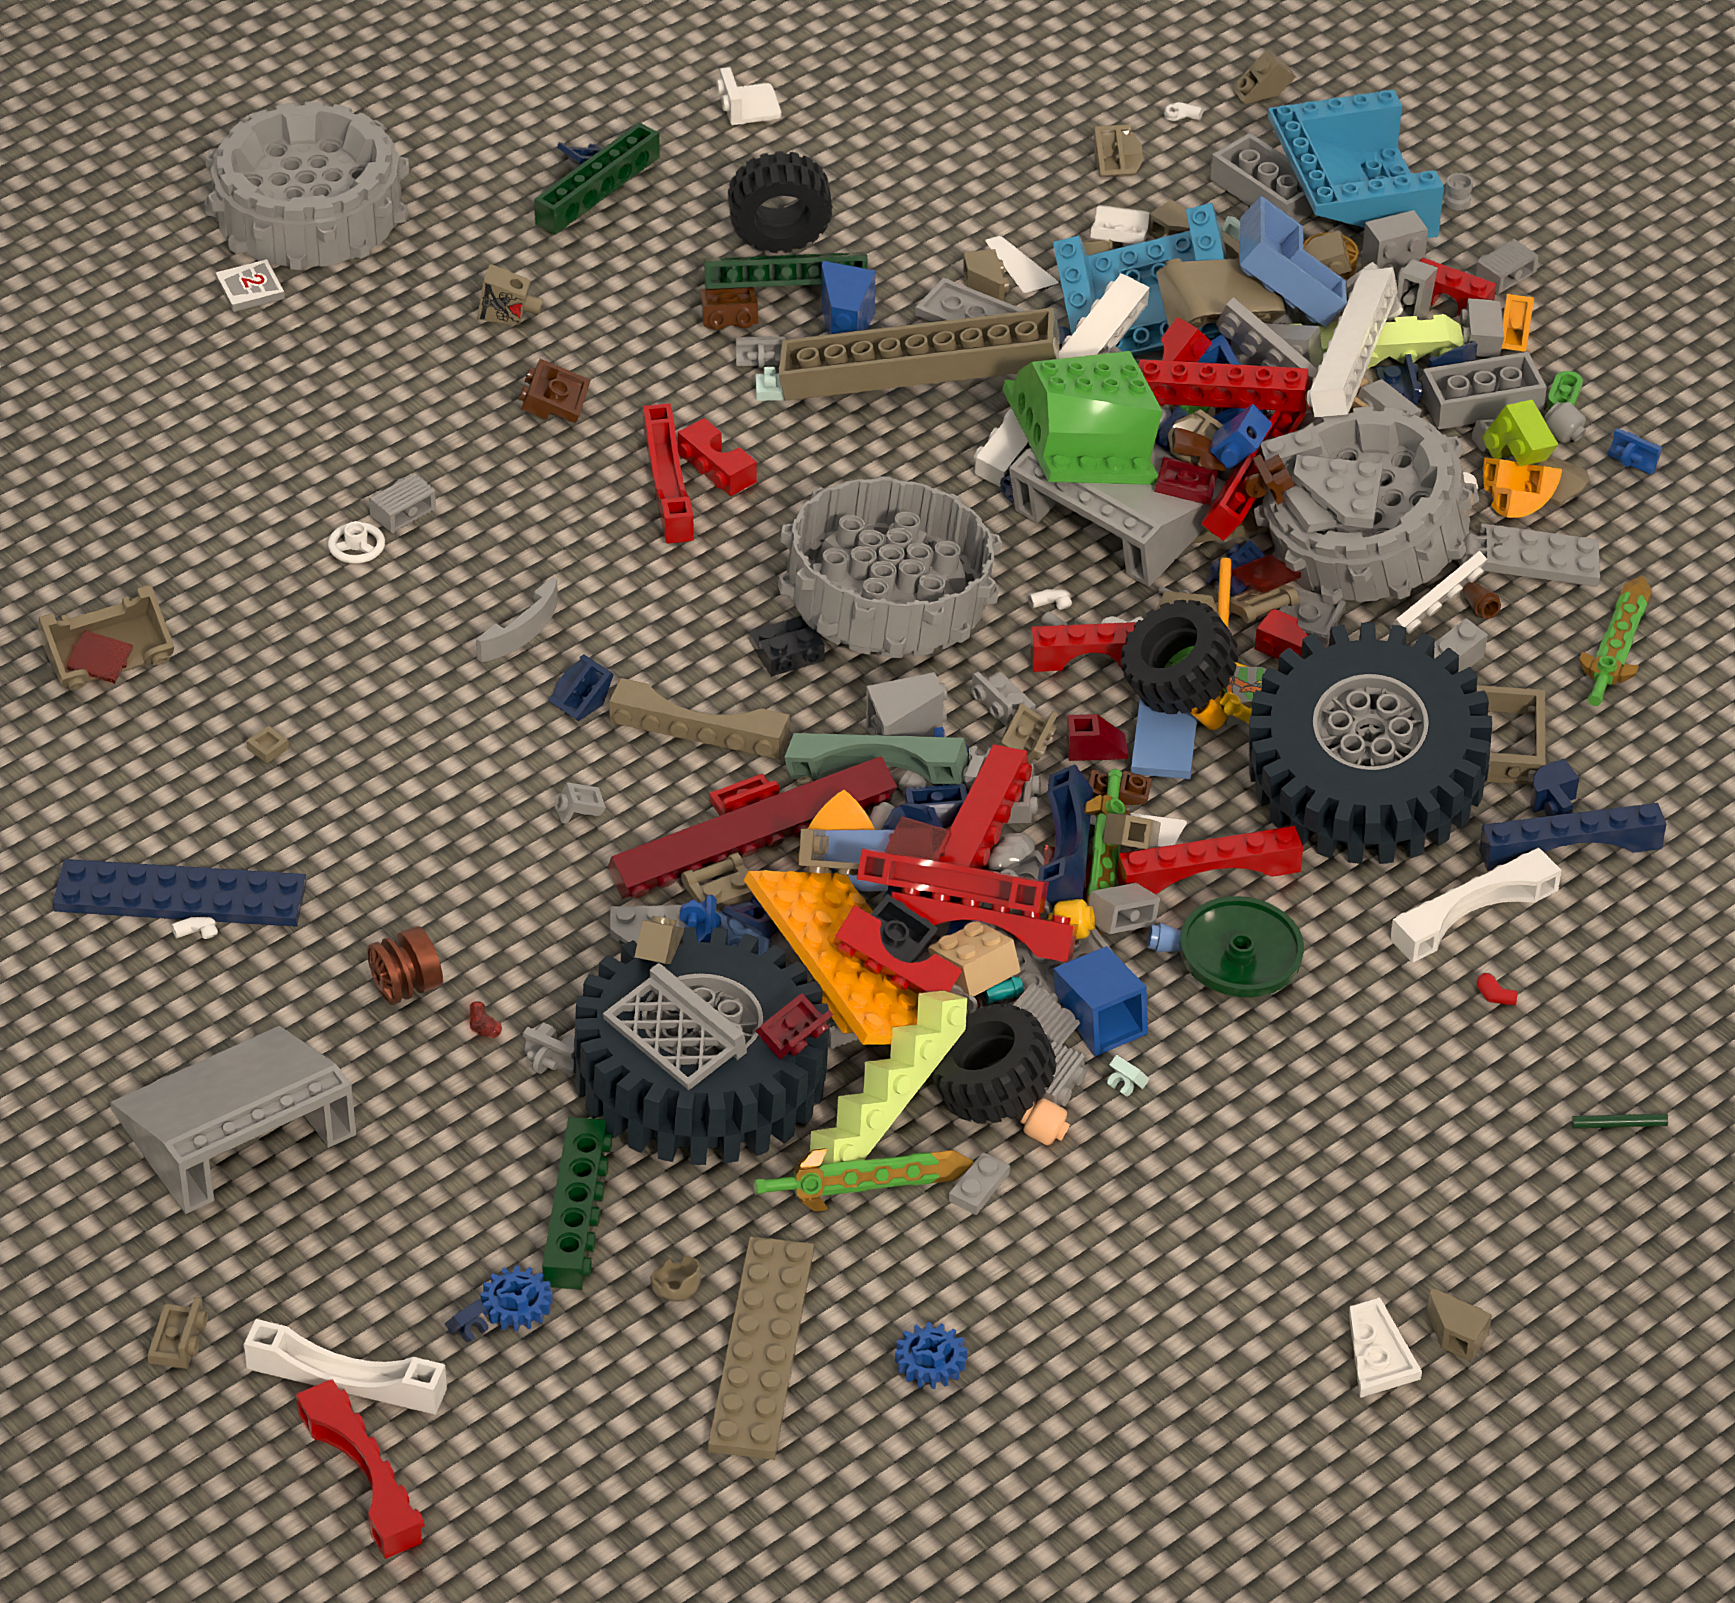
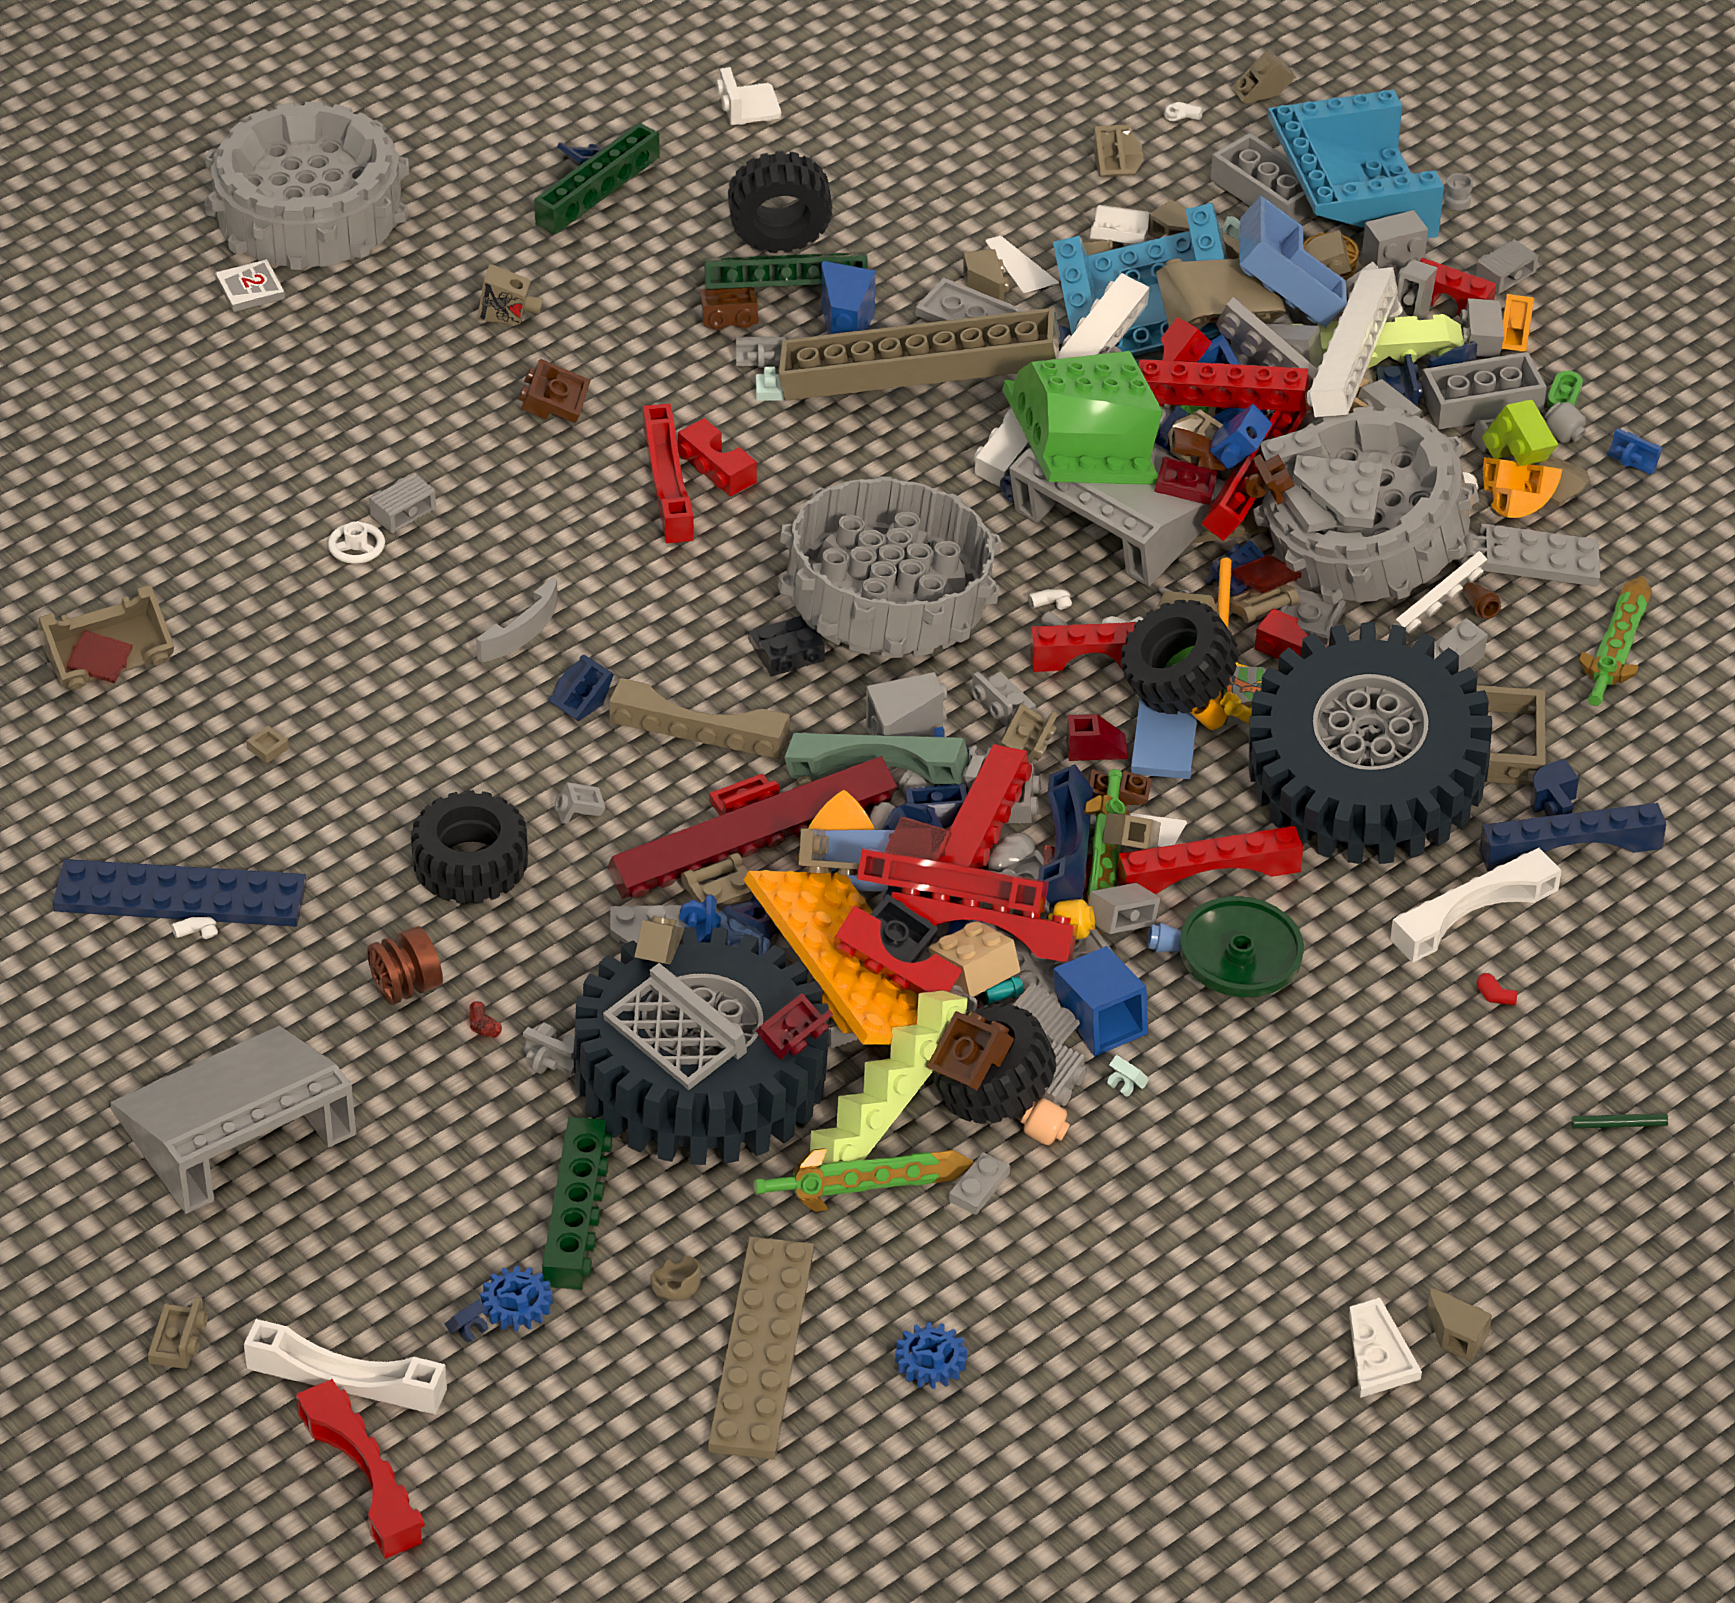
none -> black tyre [411,790,528,904]
none -> reddish brown plate [926,1011,1014,1091]

